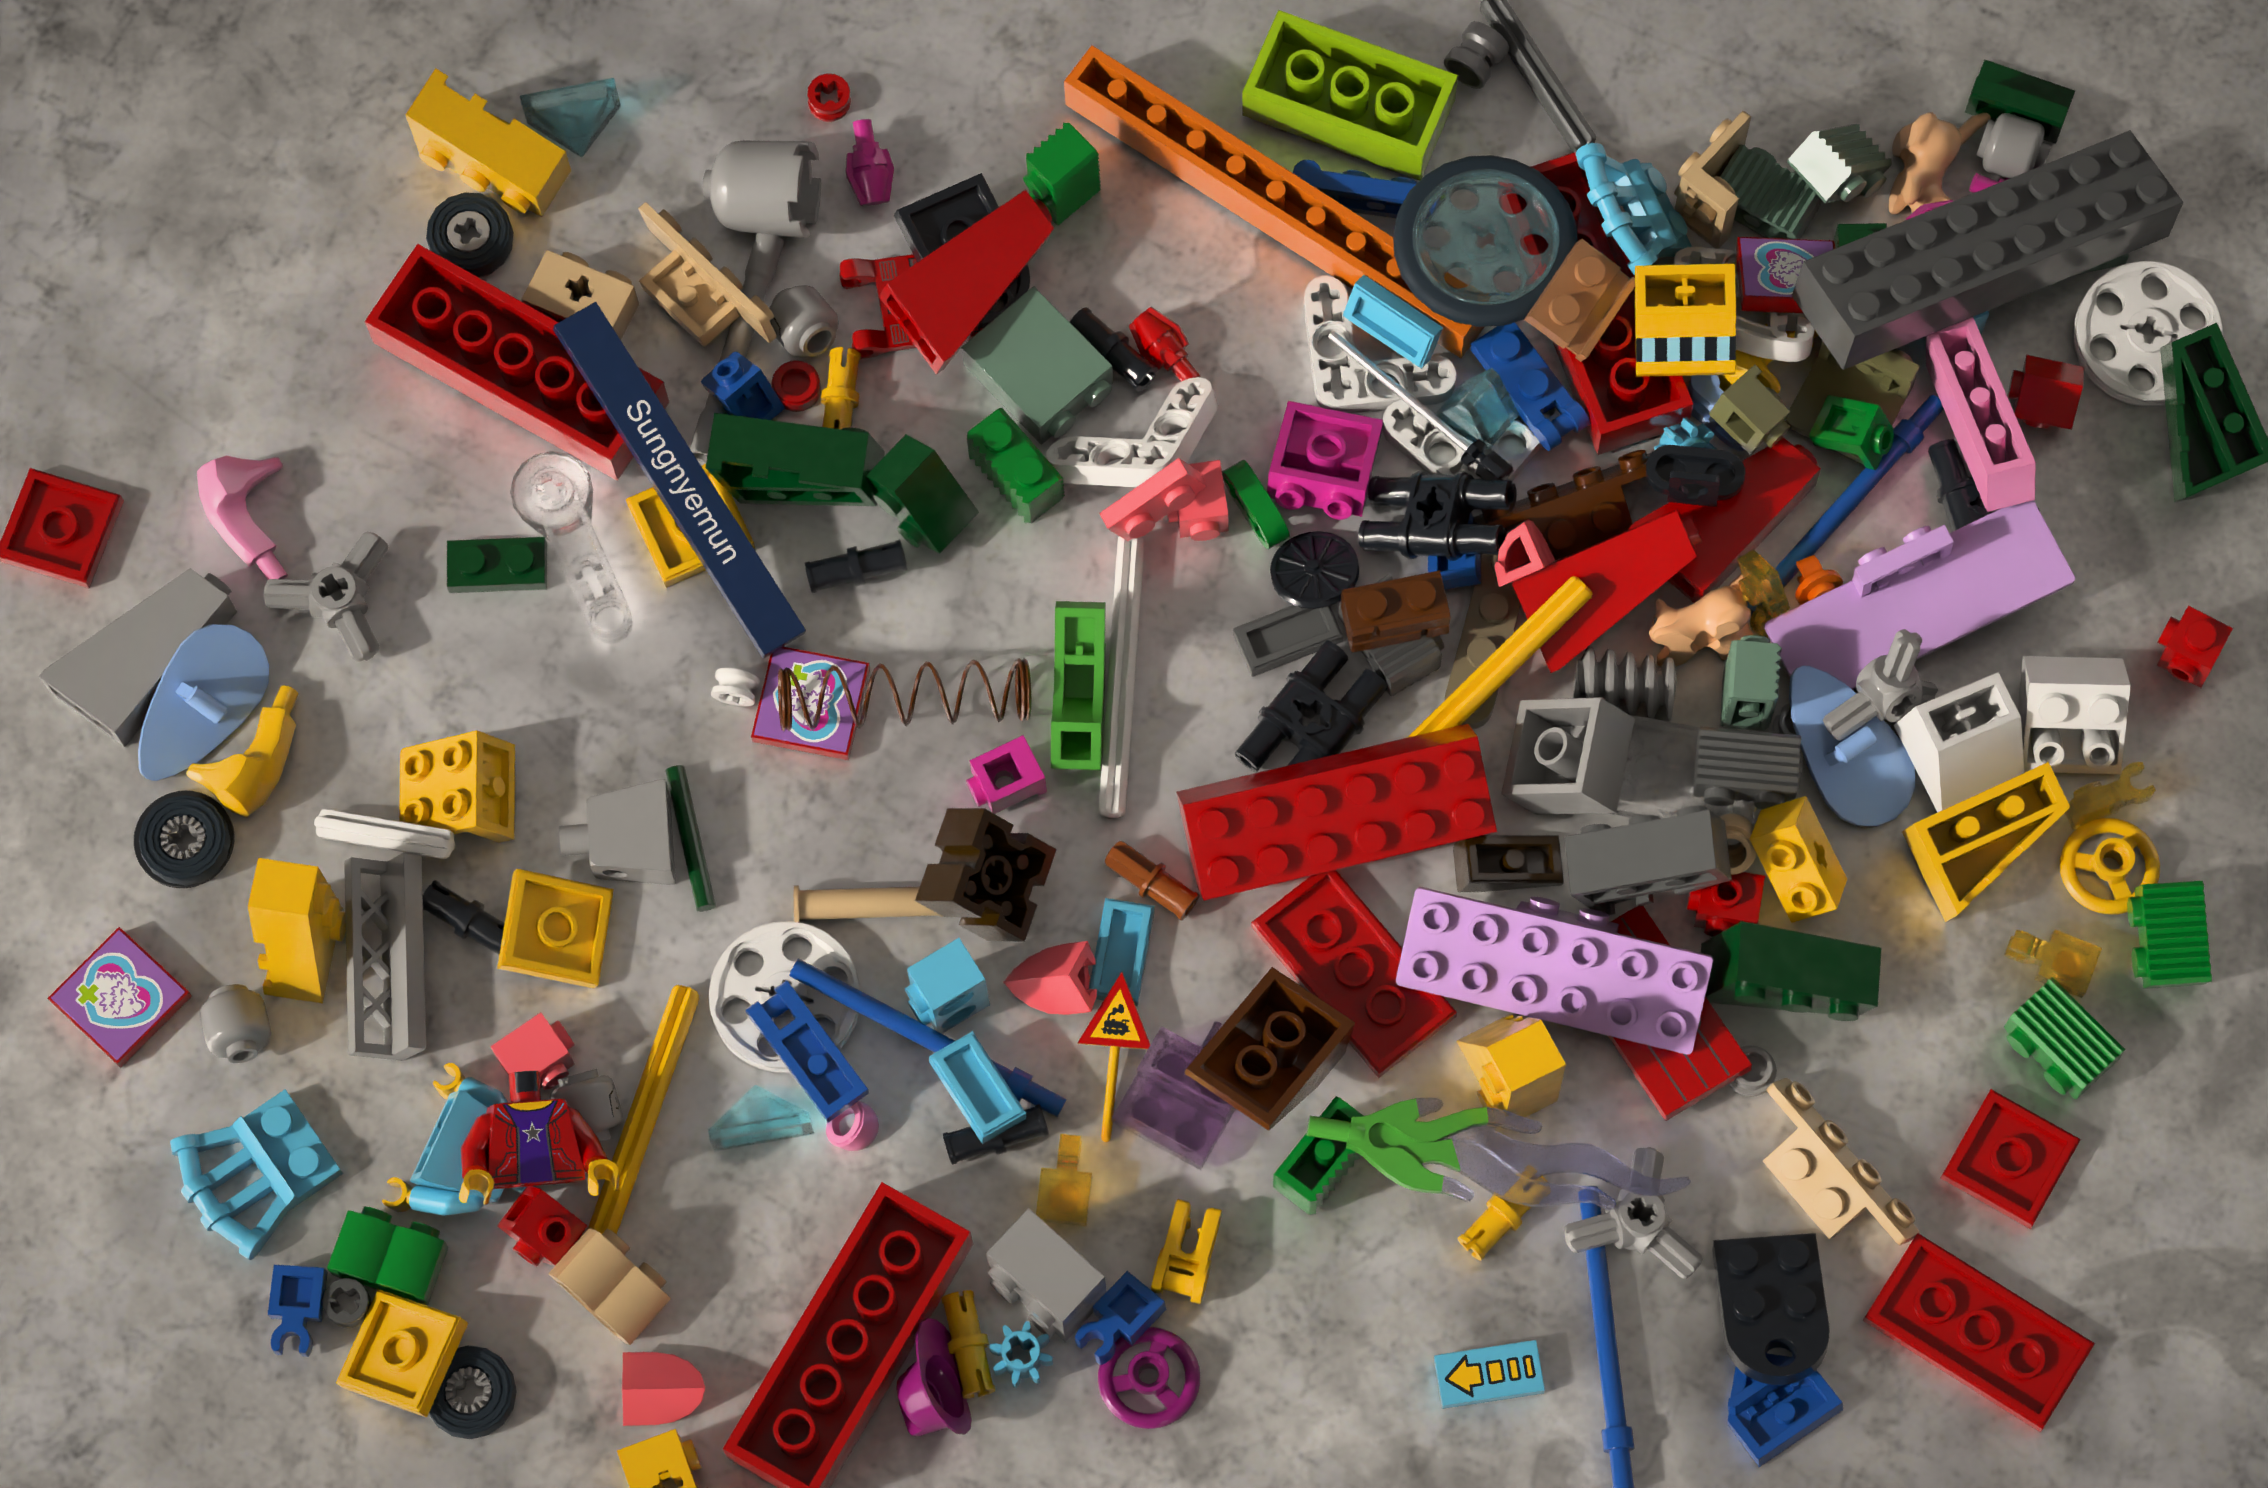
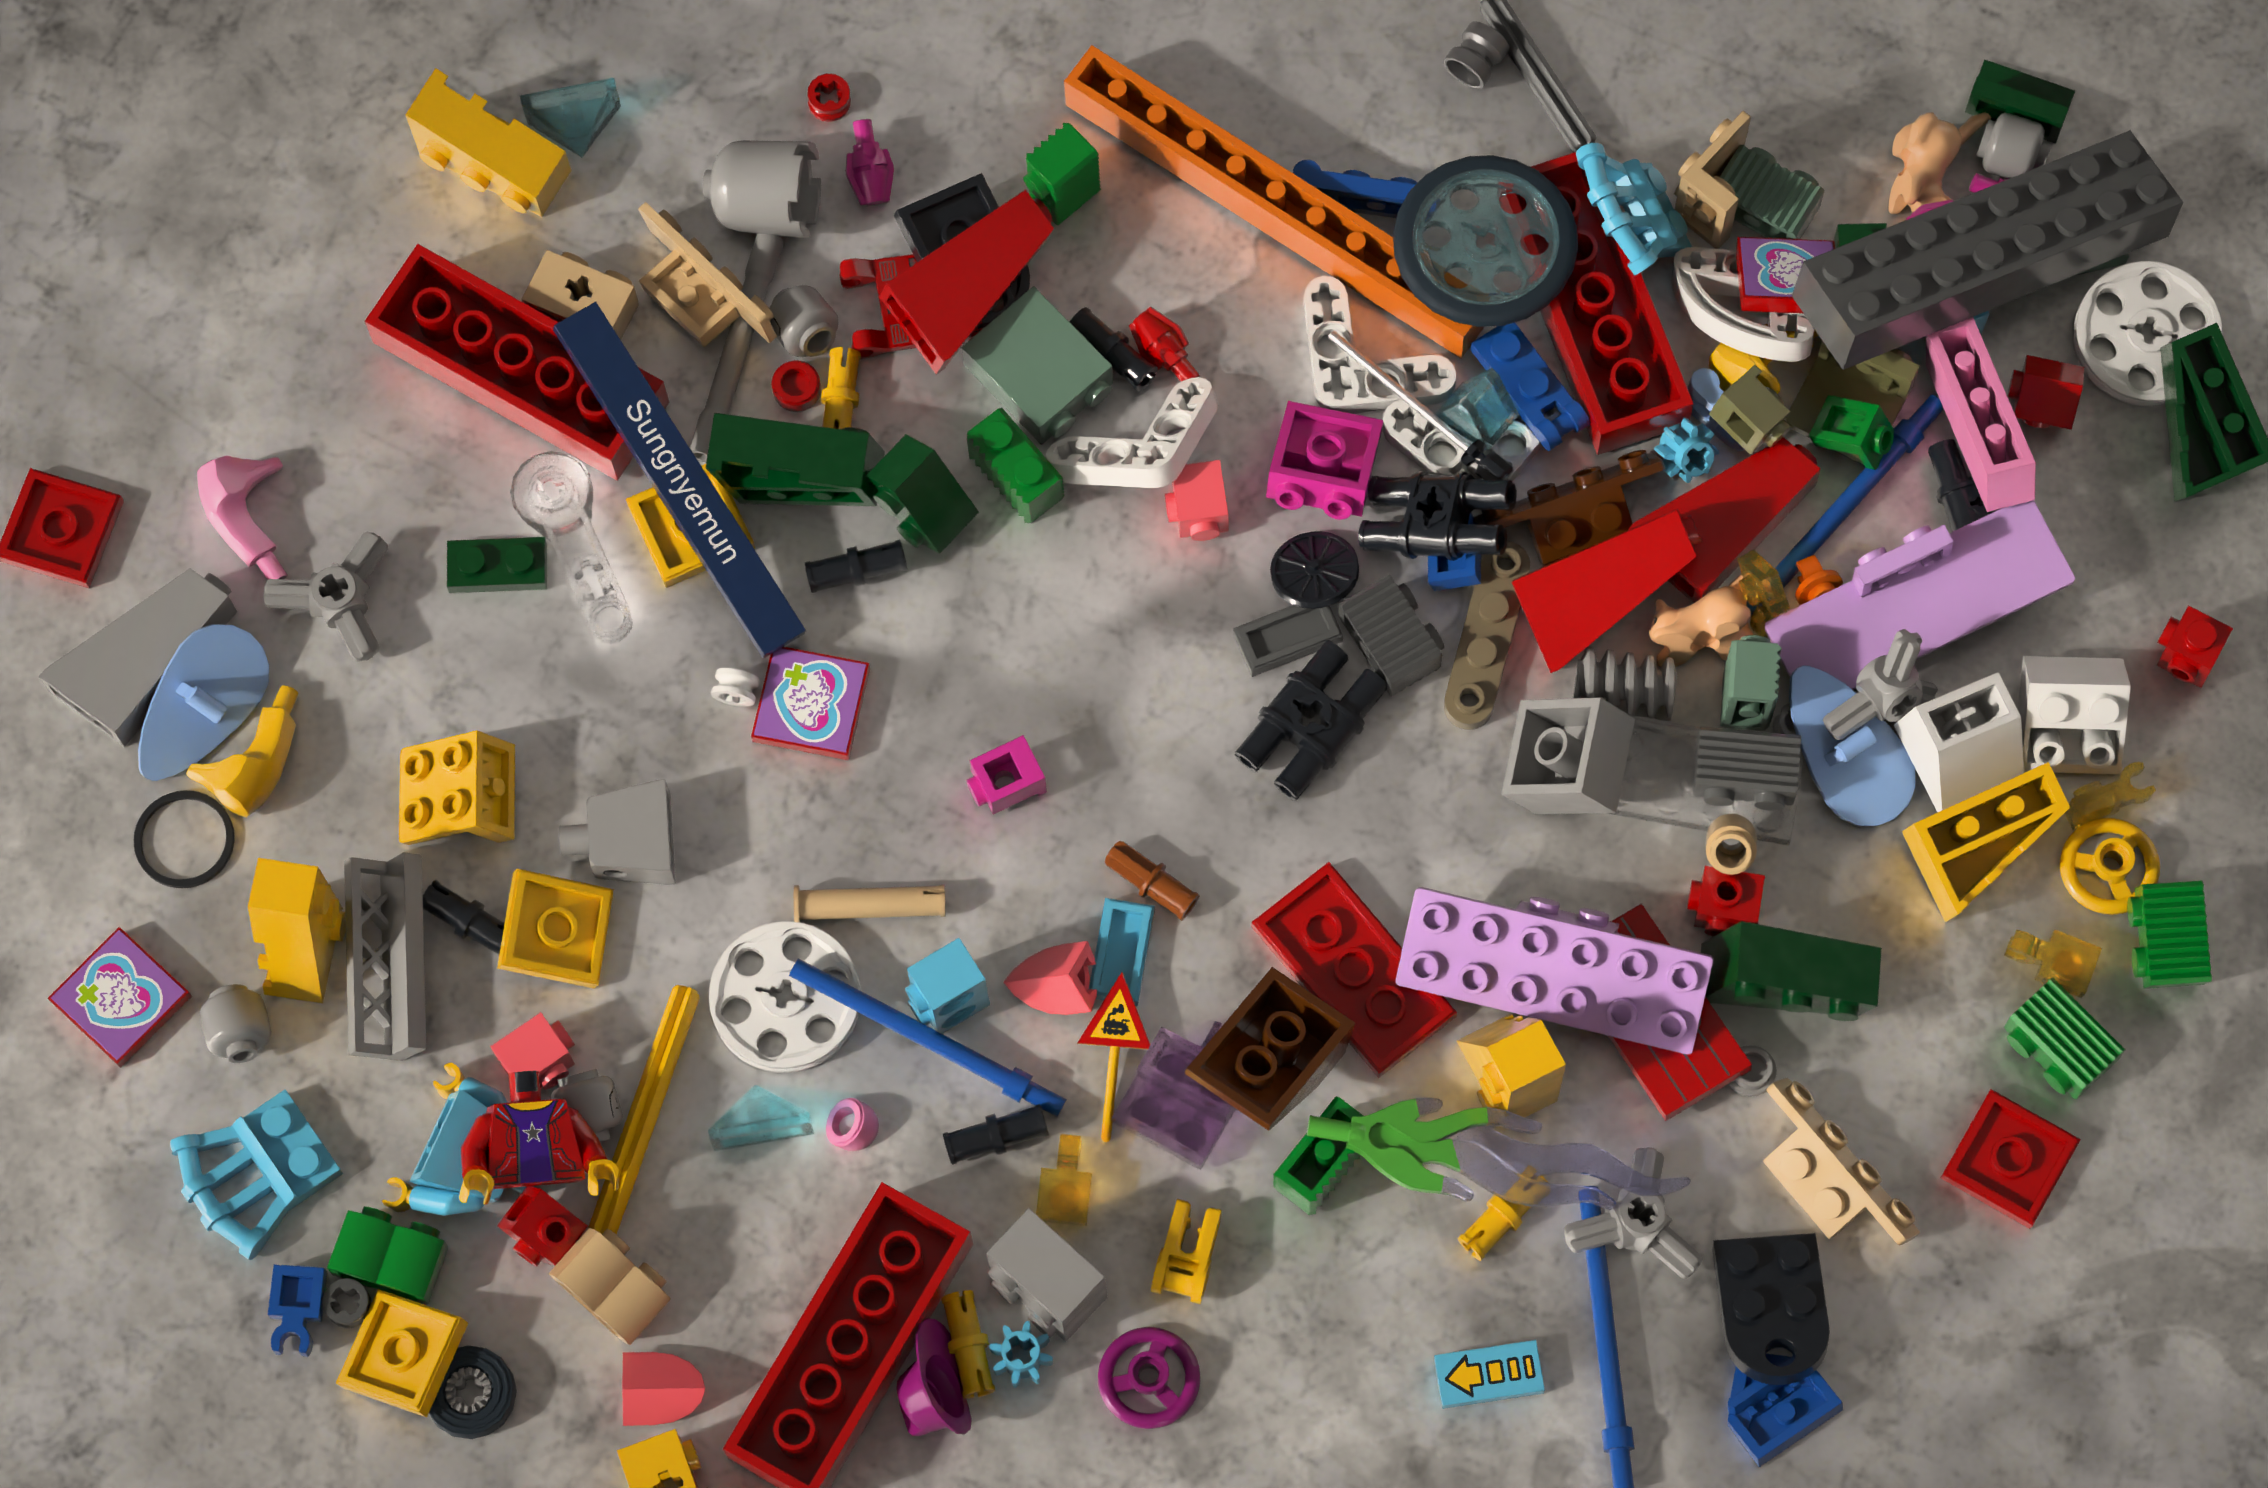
black bush [139,795,231,886] -> none
white axle [314,809,455,859] -> none
black bush [426,192,514,278] -> none
dark green bar [665,765,716,912] -> none
blue bracket [701,352,785,420] -> none
blue plate [745,980,869,1123] -> none
reddish brown piece [778,658,1032,732] -> none
dark brown brick [915,808,1057,942] -> none
medium azure tile [929,1031,1026,1144] -> none
bright green arch [1051,601,1106,770] -> none
blue plate [1075,1271,1167,1365] -> none
coral plate [1099,458,1207,542] -> none
white axle [1099,536,1144,818] -> none
red brick [1176,724,1497,901] -> none
green beam [1222,460,1290,549] -> none
lime brick [1242,10,1458,181] -> none
reddish brown brick [1341,570,1451,653] -> none
medium azure tile [1343,275,1443,369] -> none
yellow axle [1407,576,1592,738] -> none
dark brown slope [1453,835,1564,892] -> none
coral brick [1495,519,1555,587] -> none
medium nougat plate [1524,239,1635,362] -> none
dark grey wedge [1565,806,1731,916] -> none
yellow slope [1635,264,1736,377] -> none
black bracket [1646,445,1745,507] -> none
yellow brick [1750,796,1847,923] -> none
sand green brick [1787,124,1892,204] -> none
red tile [1863,1233,2095,1432] -> none

